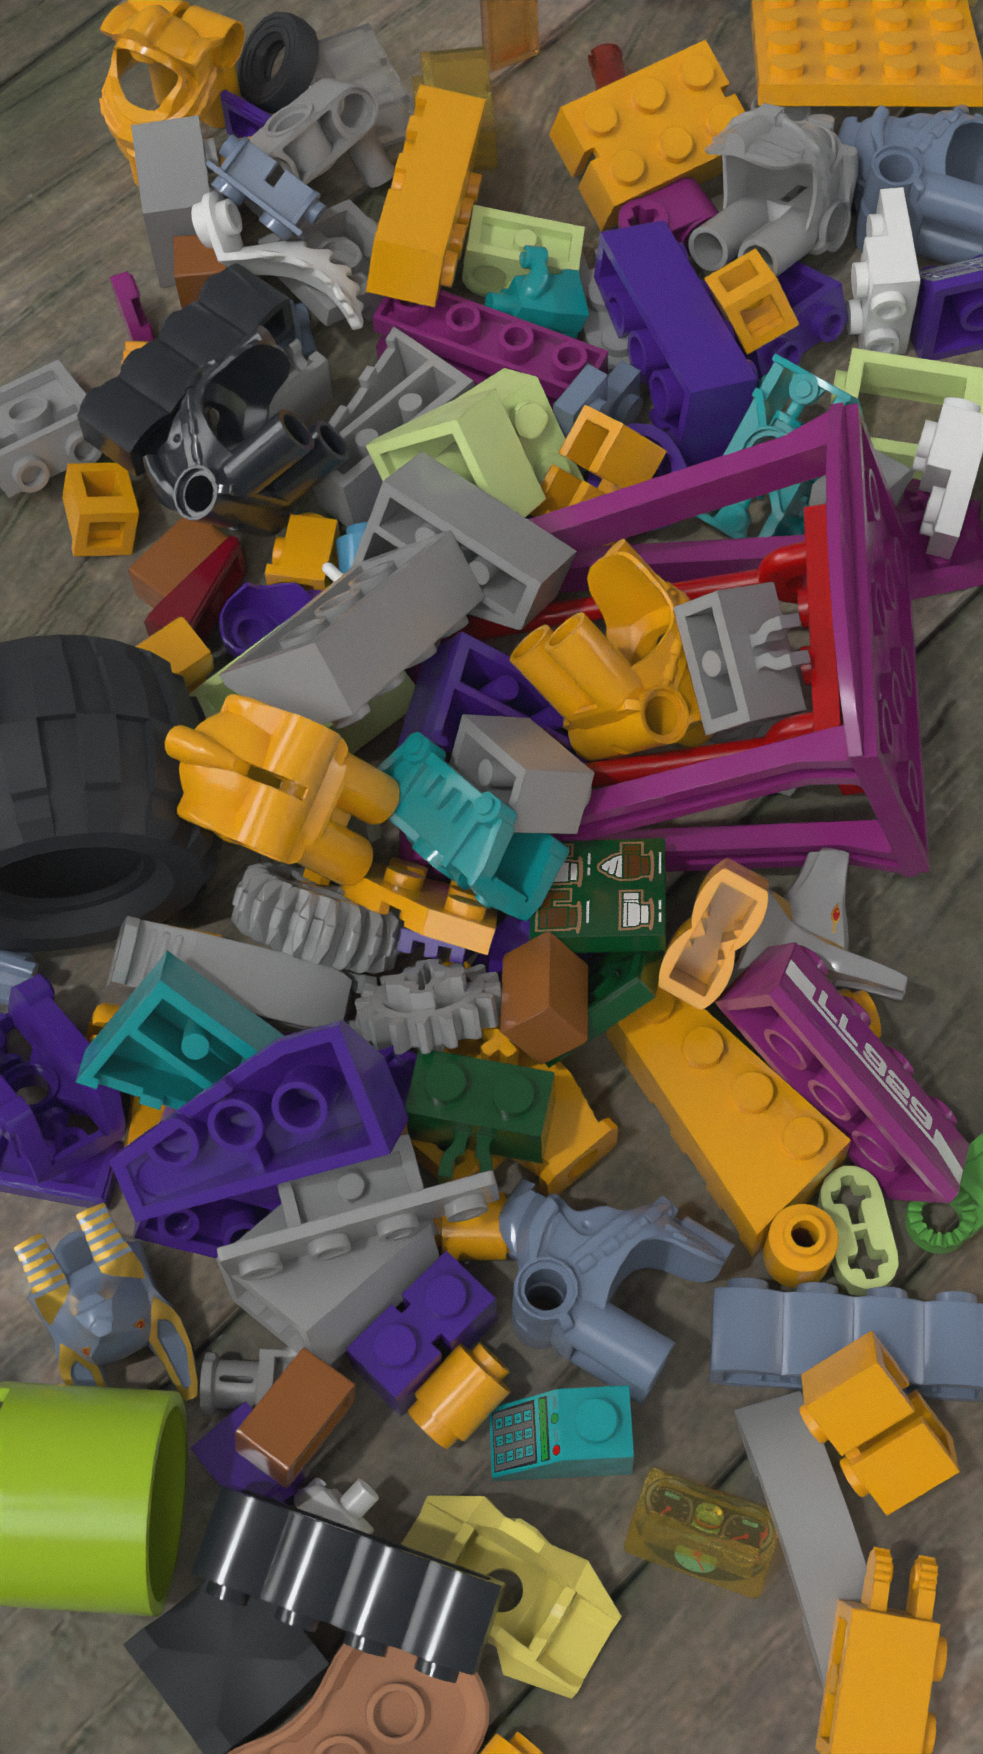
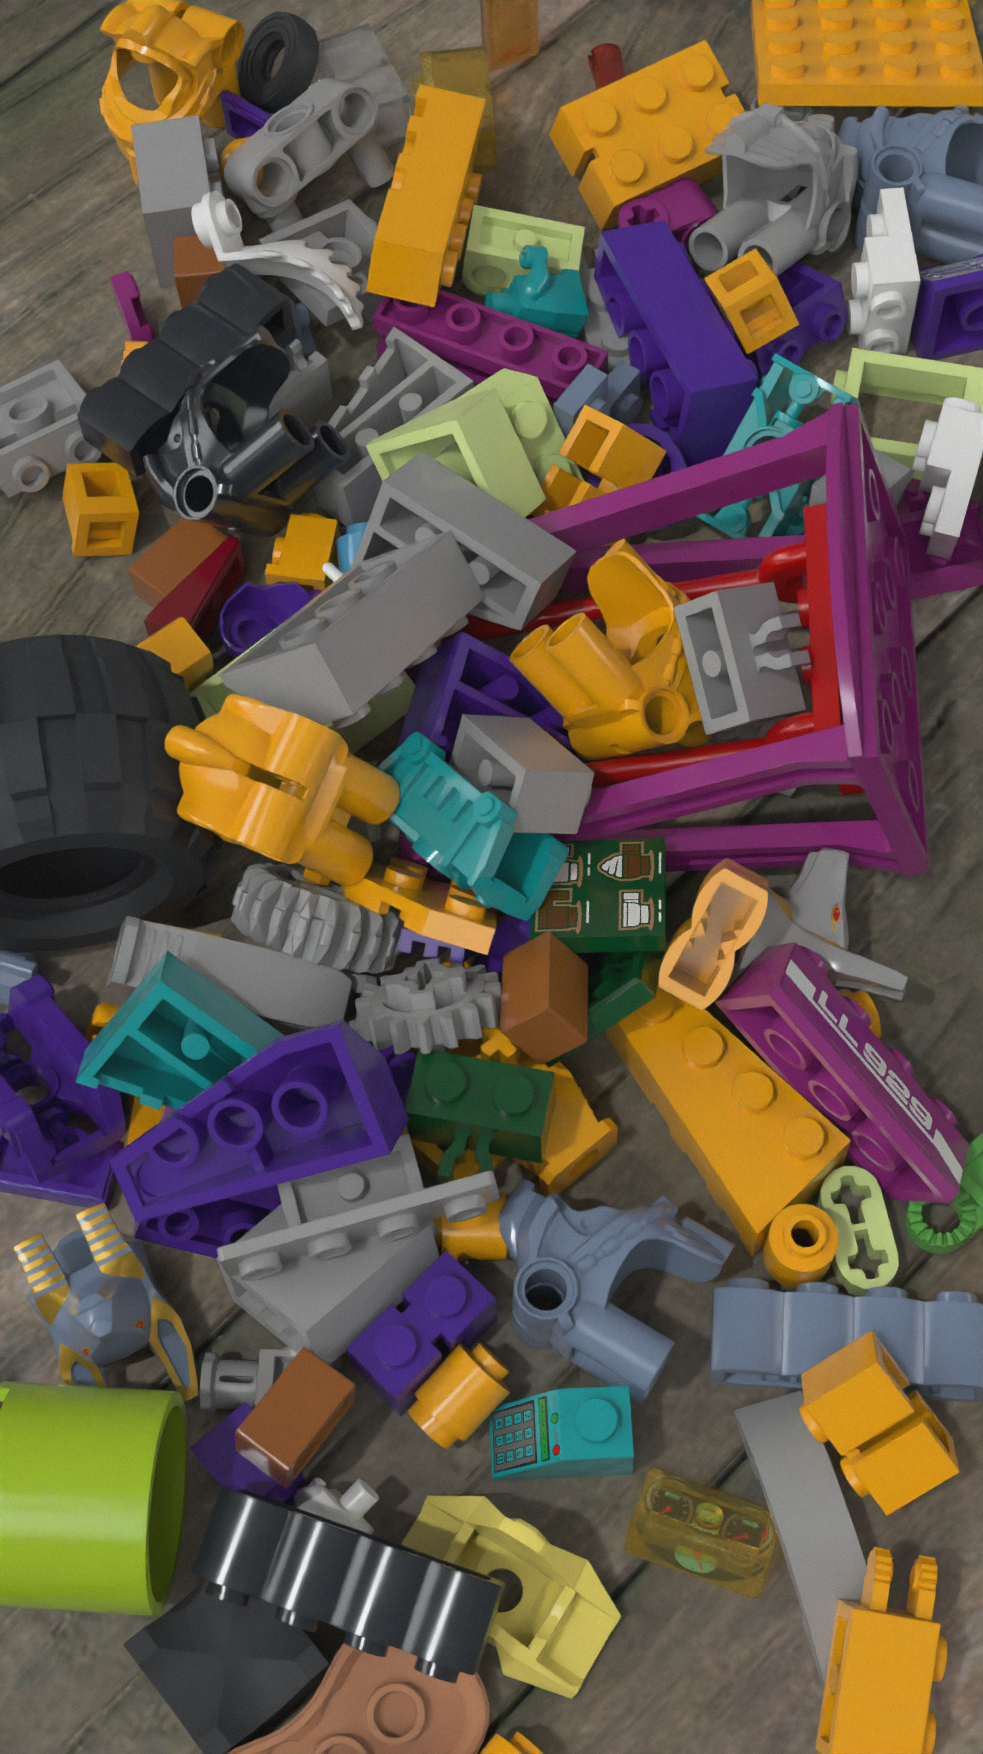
sand blue hinge [205,134,326,242] -> none

